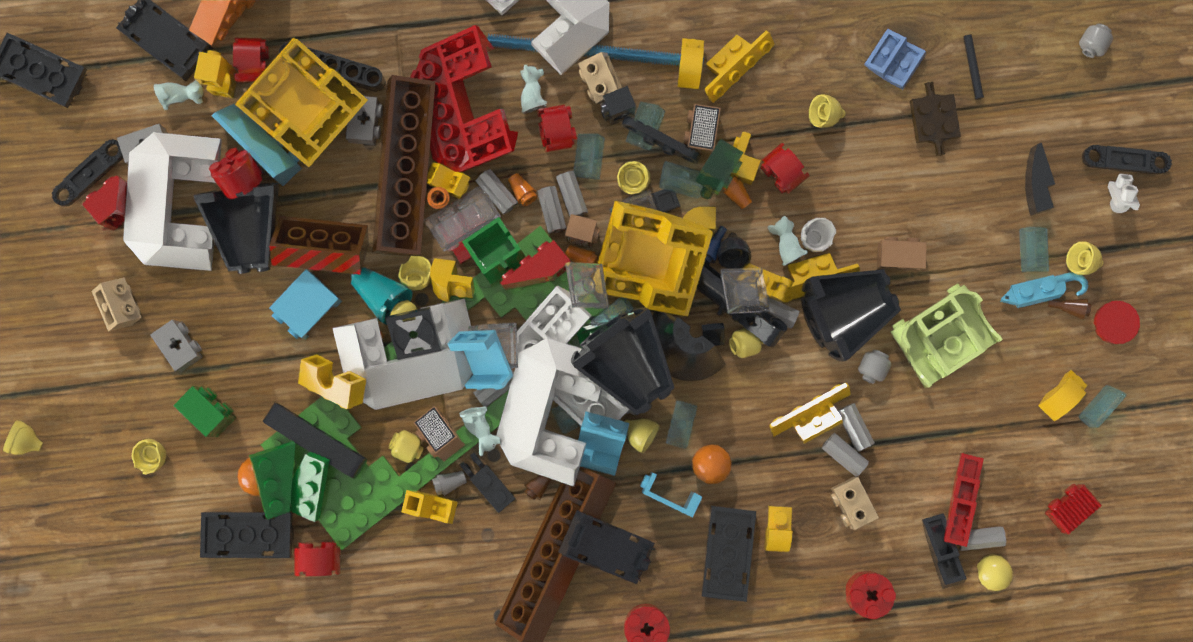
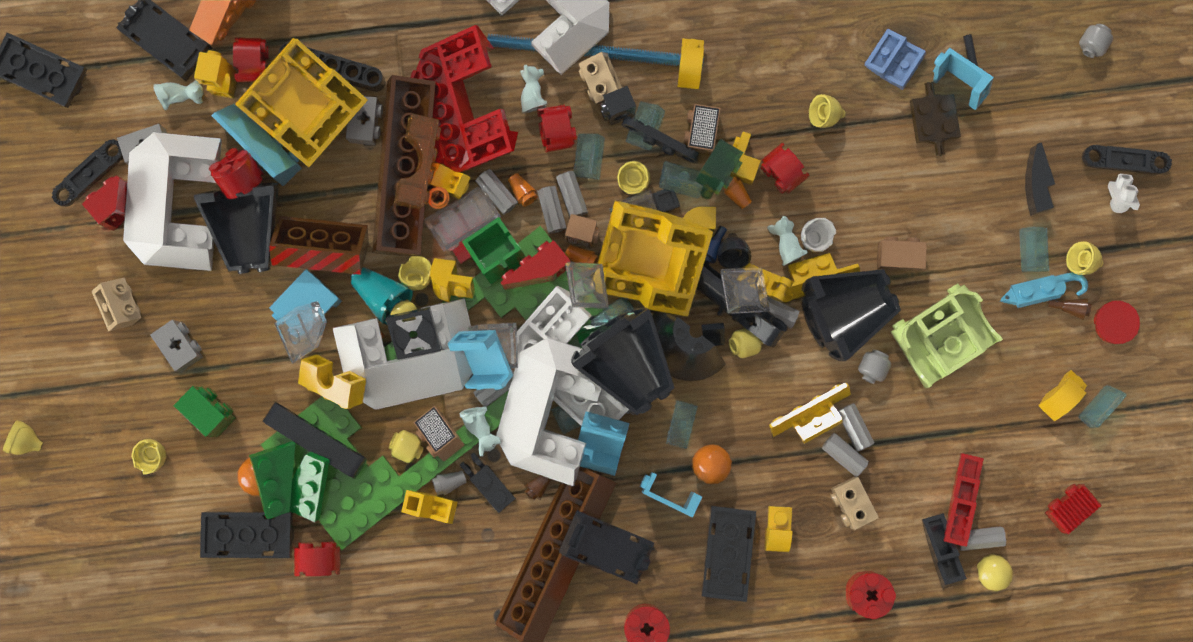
light yellow helmet [624,419,660,453] -> none
yellow bracket [704,30,775,103] -> none
none -> clear slope [274,301,327,364]
none -> clear orange arch [394,114,441,210]
none -> medium azure panel [933,48,994,110]

